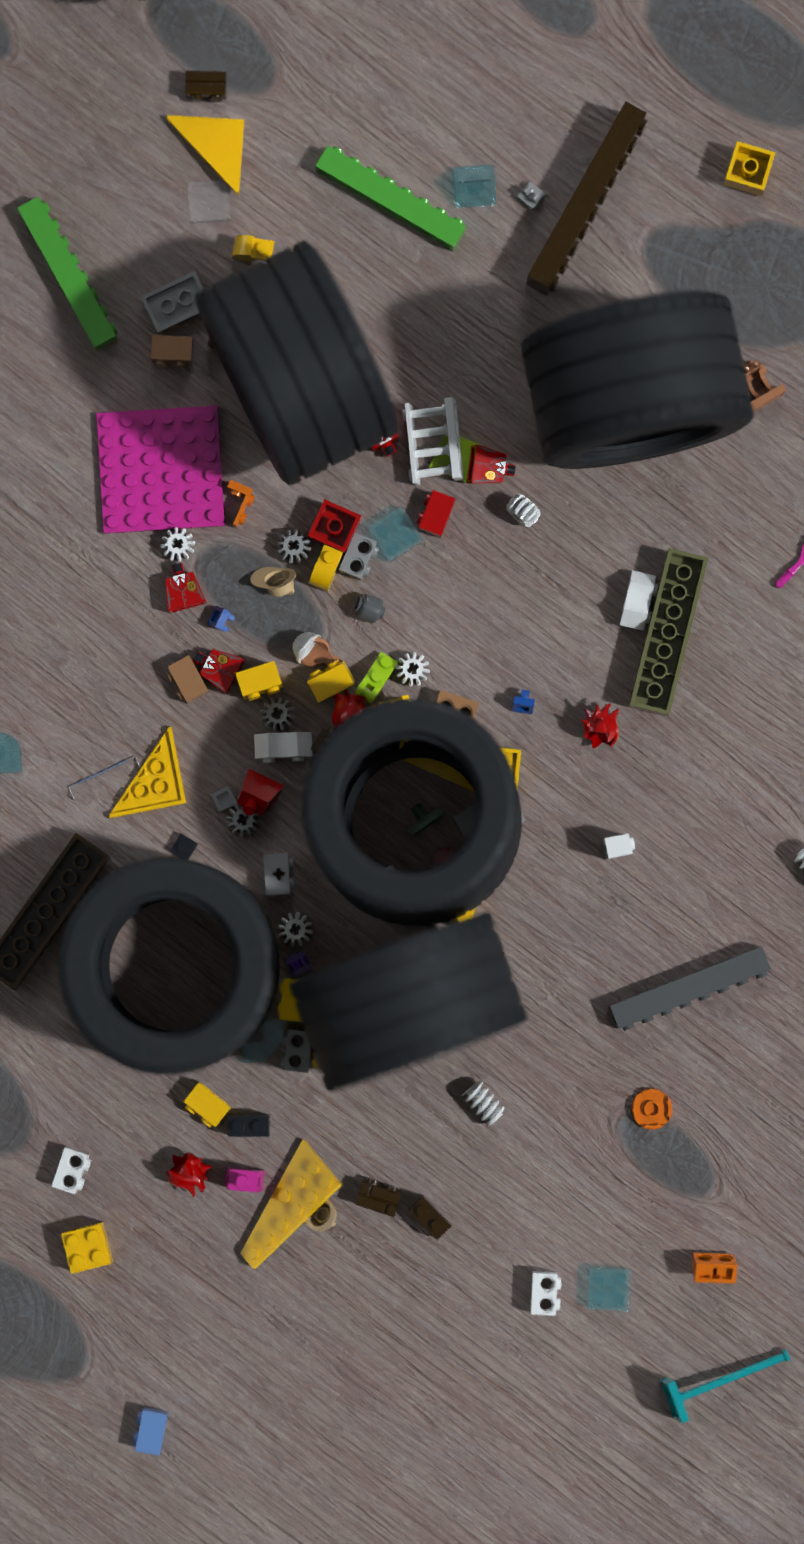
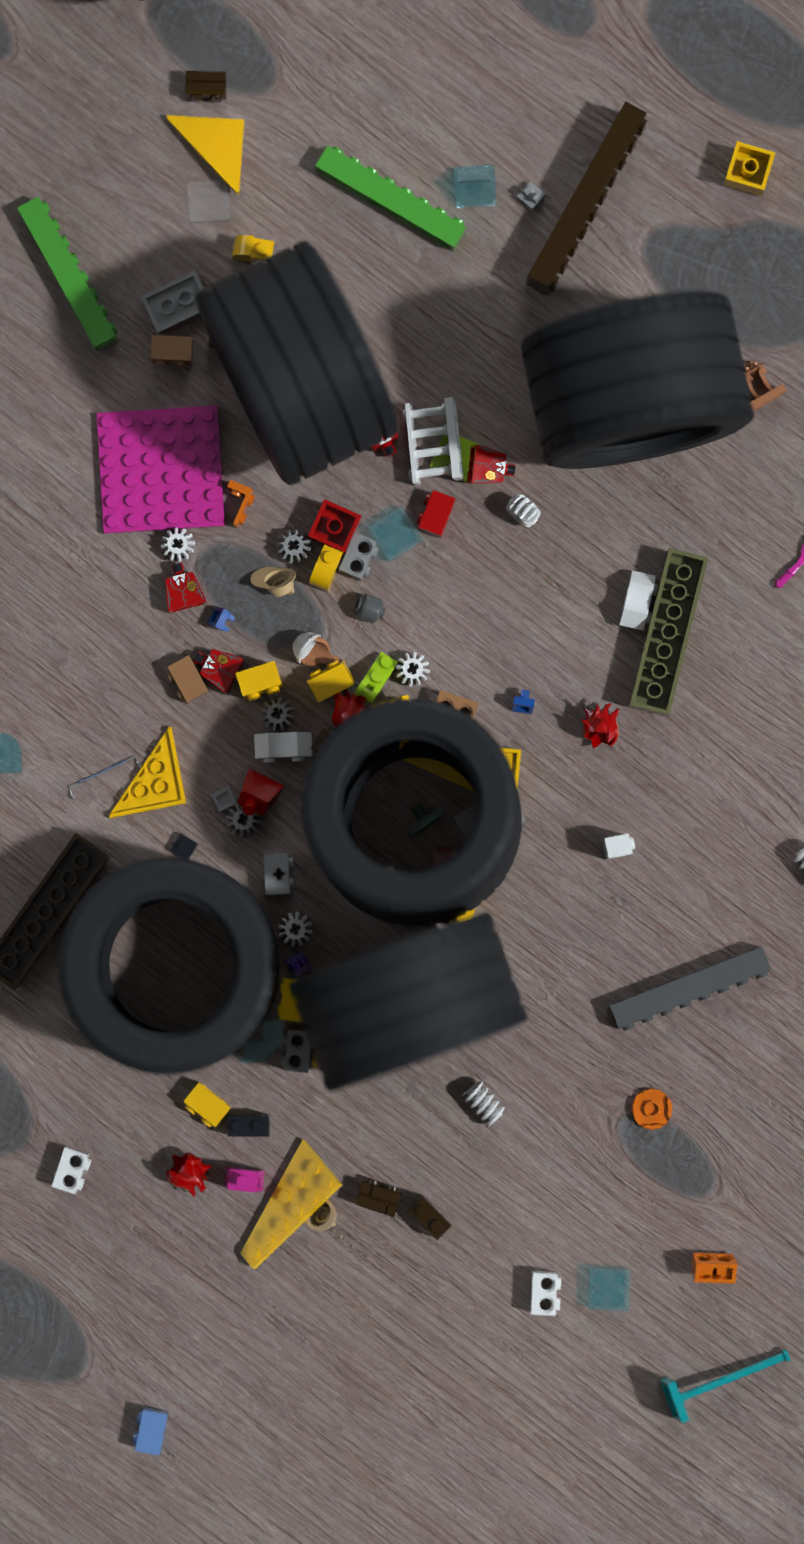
yellow brick [61,1222,113,1274] -> none

